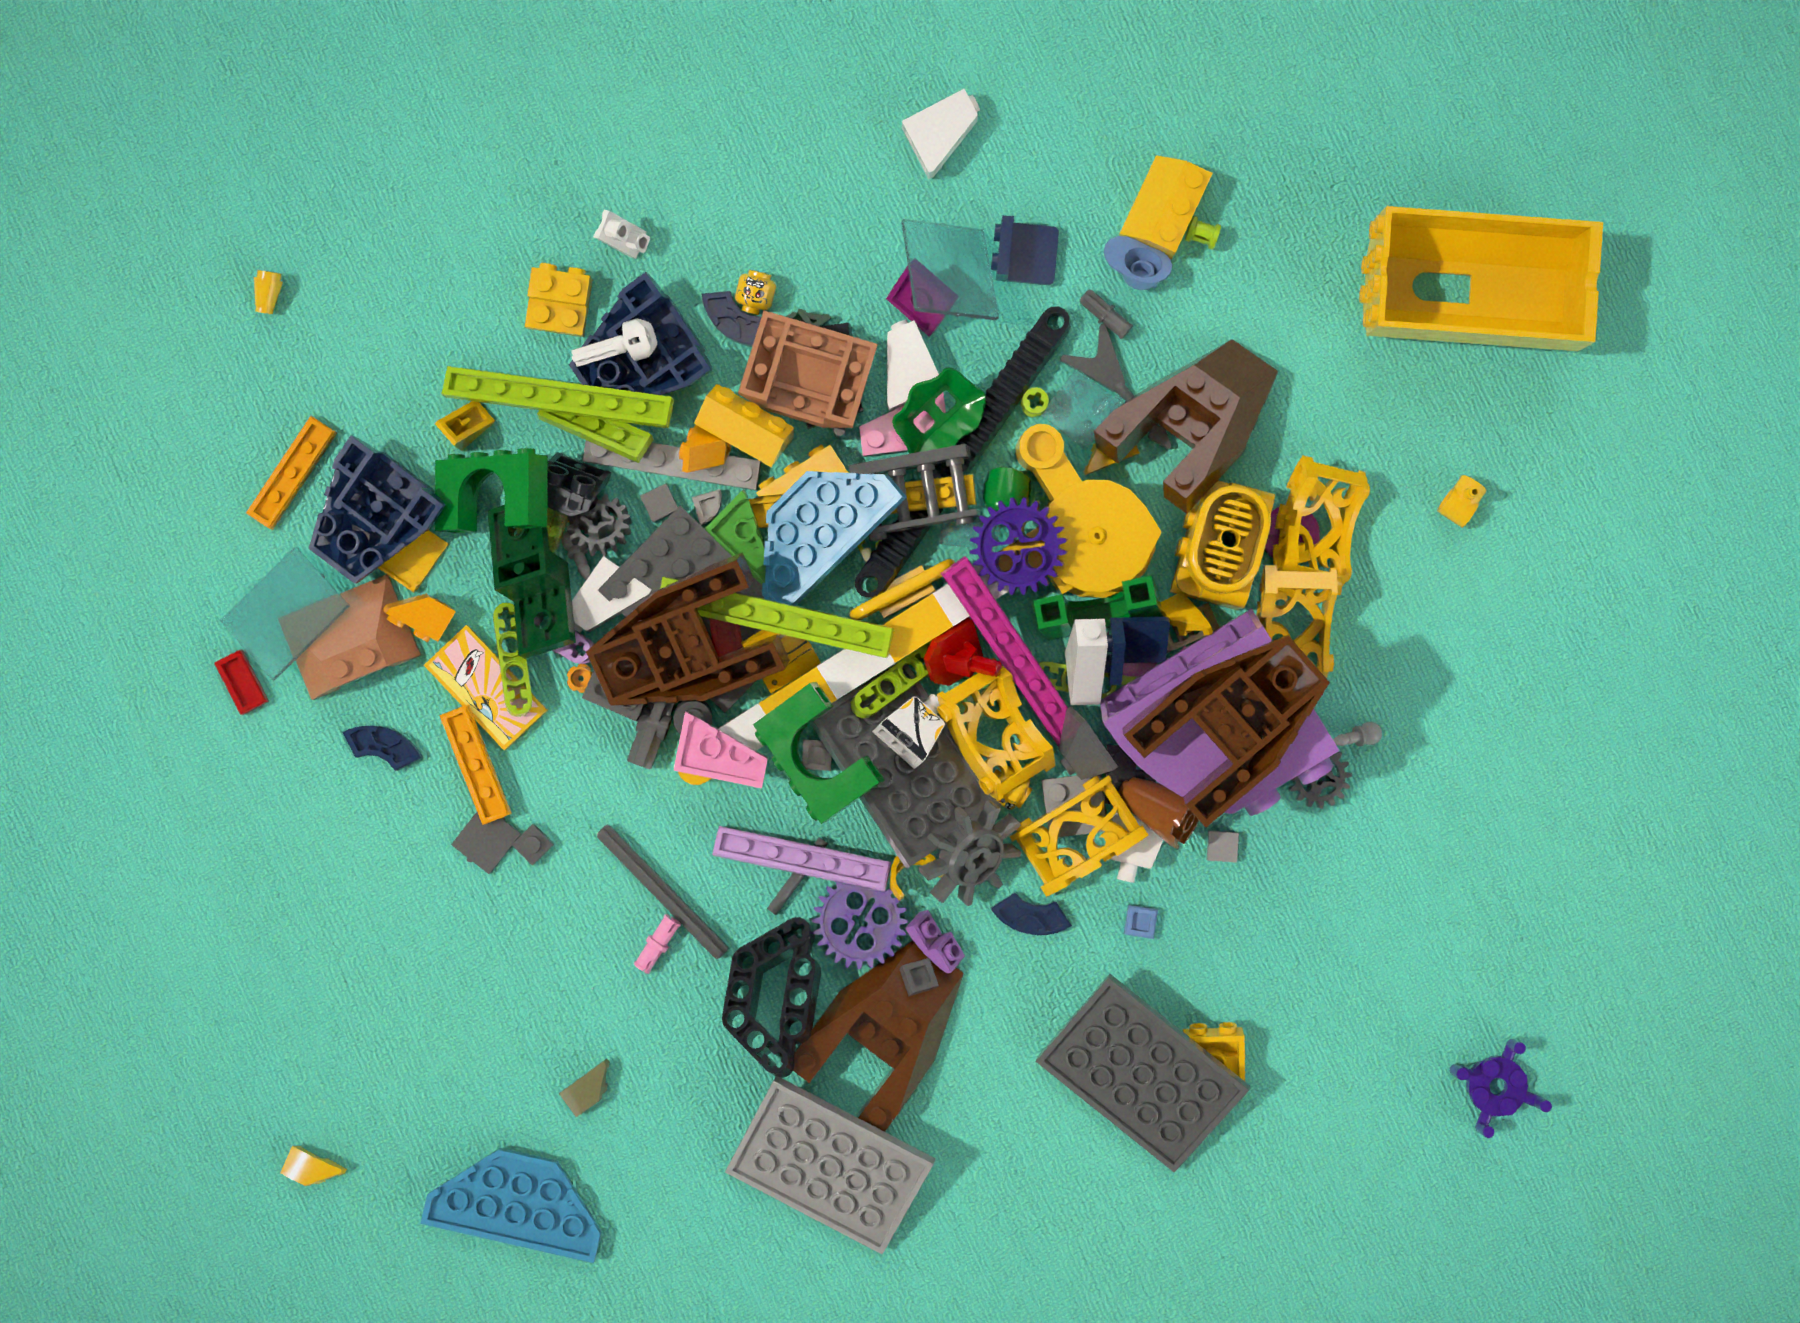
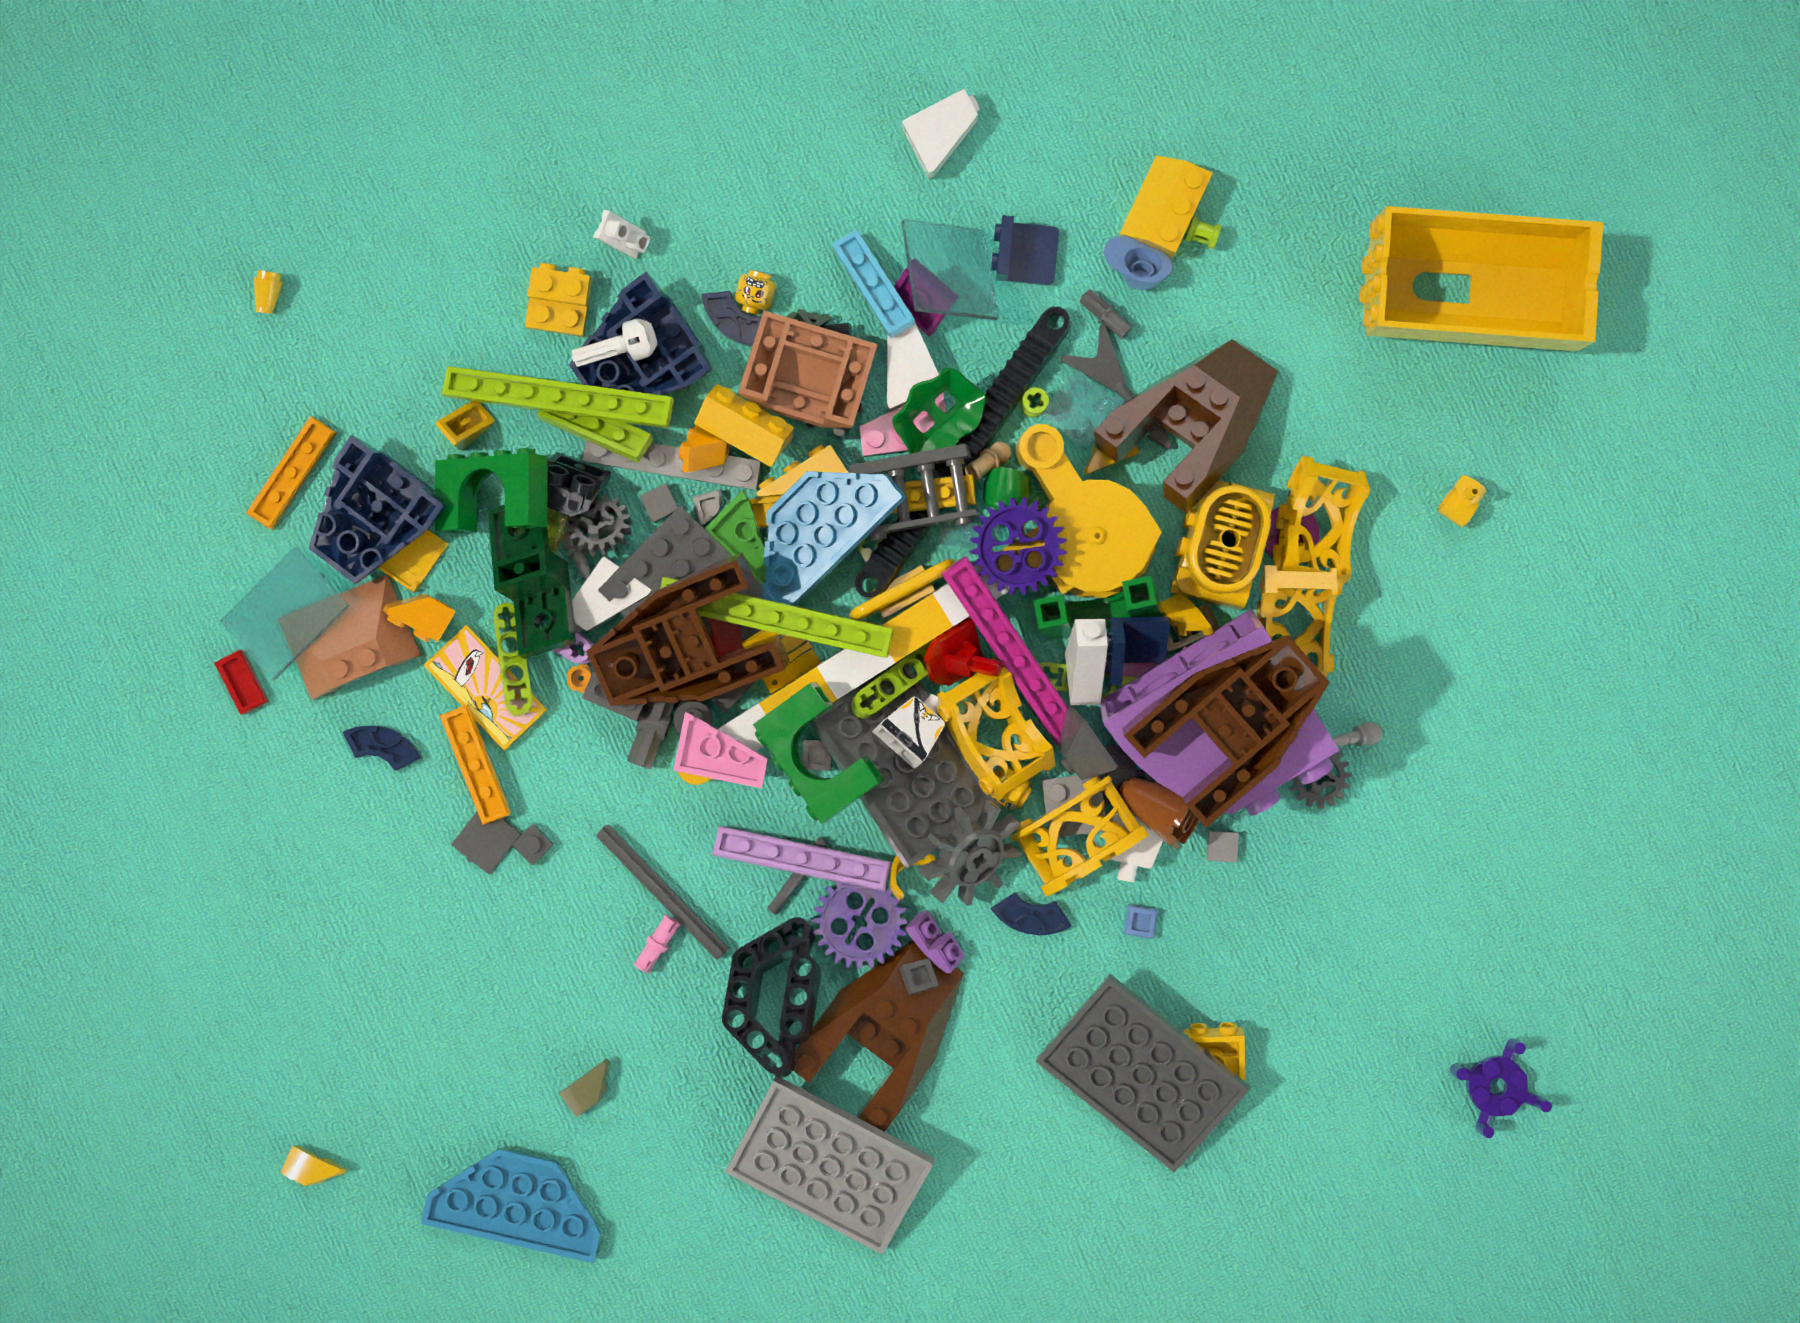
none -> medium azure plate [832,229,916,339]
none -> tan pin [965,441,1011,481]

